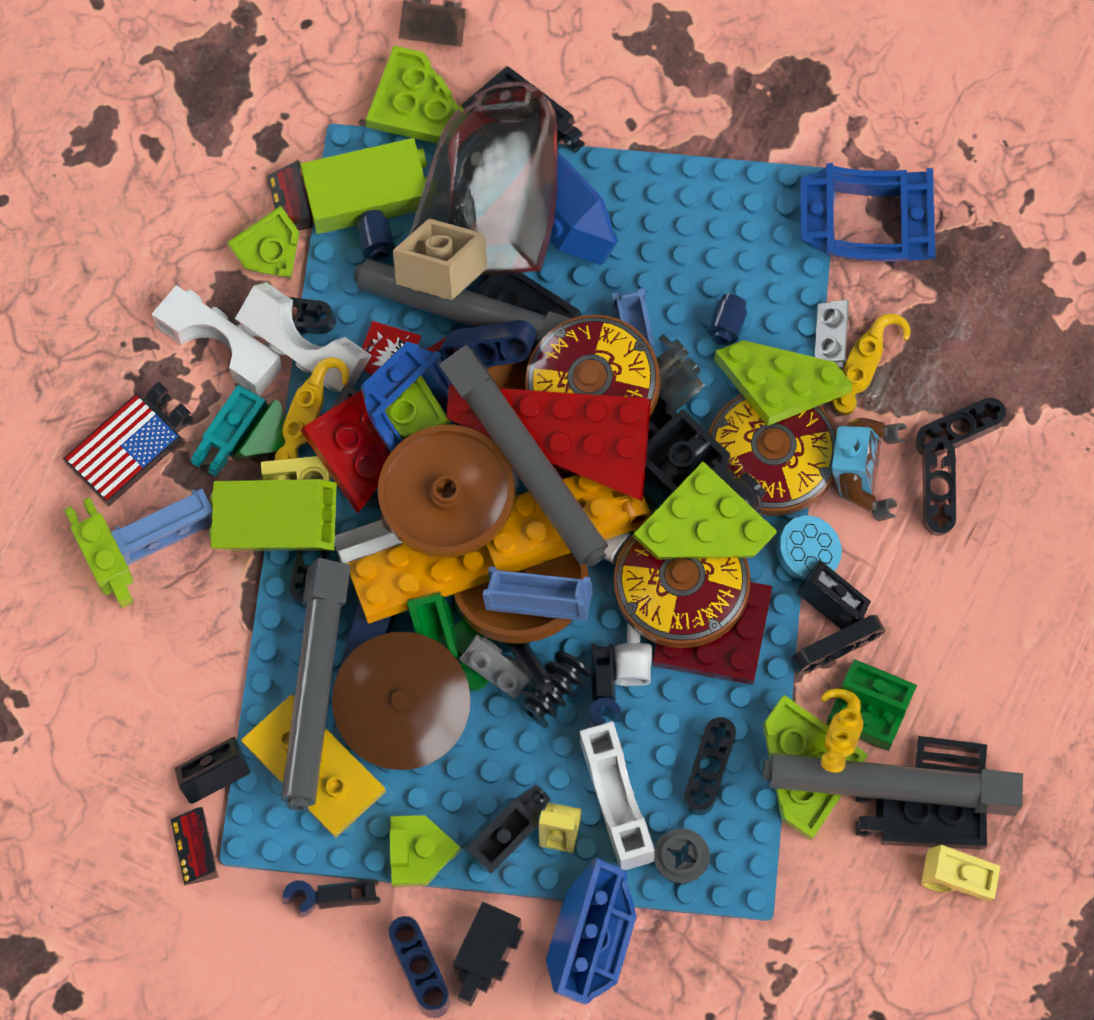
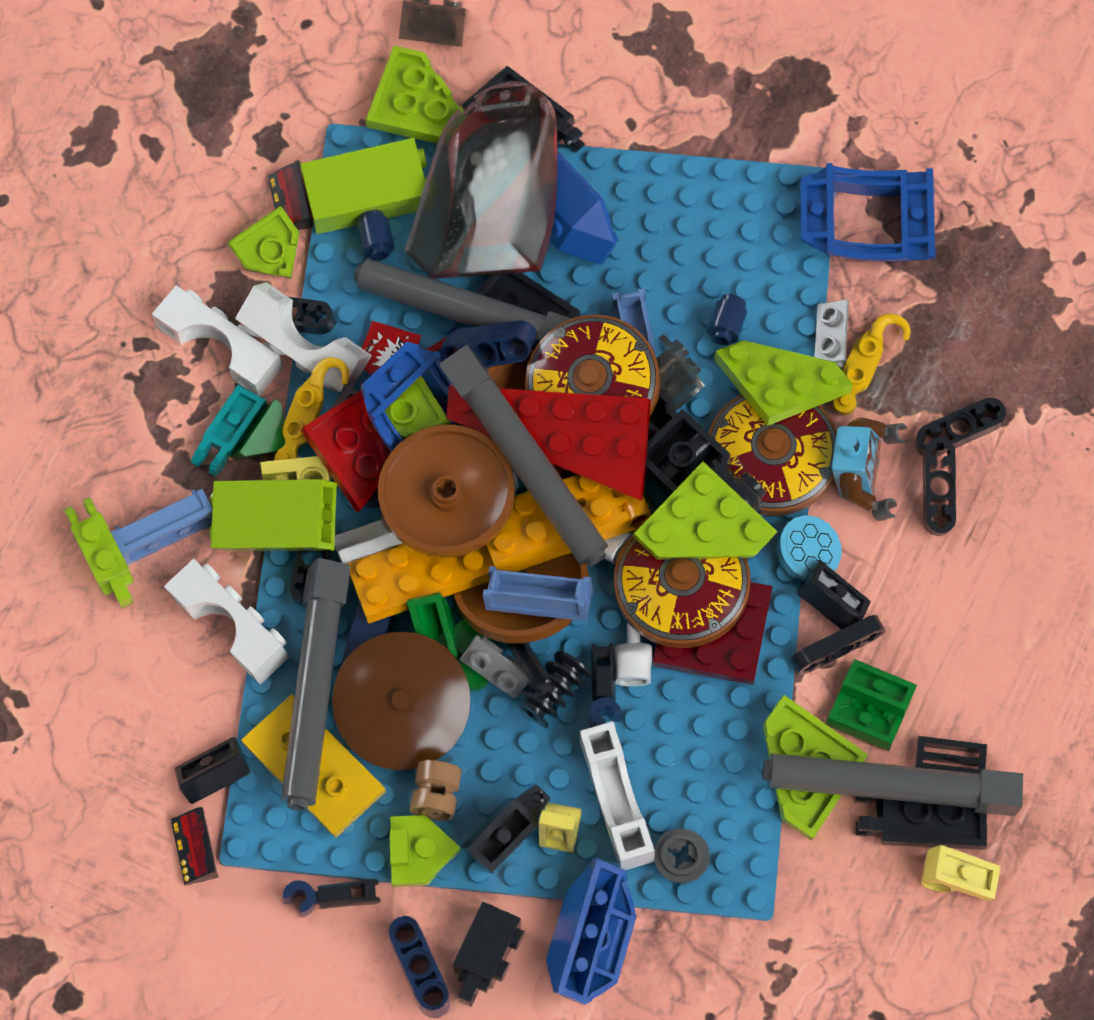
tile [63,382,193,507] -> none
tan brick [393,219,487,300] -> none
black beam [684,717,736,815] -> none
yellow piece [821,688,864,773] -> none
none -> white arch [164,558,290,685]
none -> medium nougat wheel [410,760,462,821]

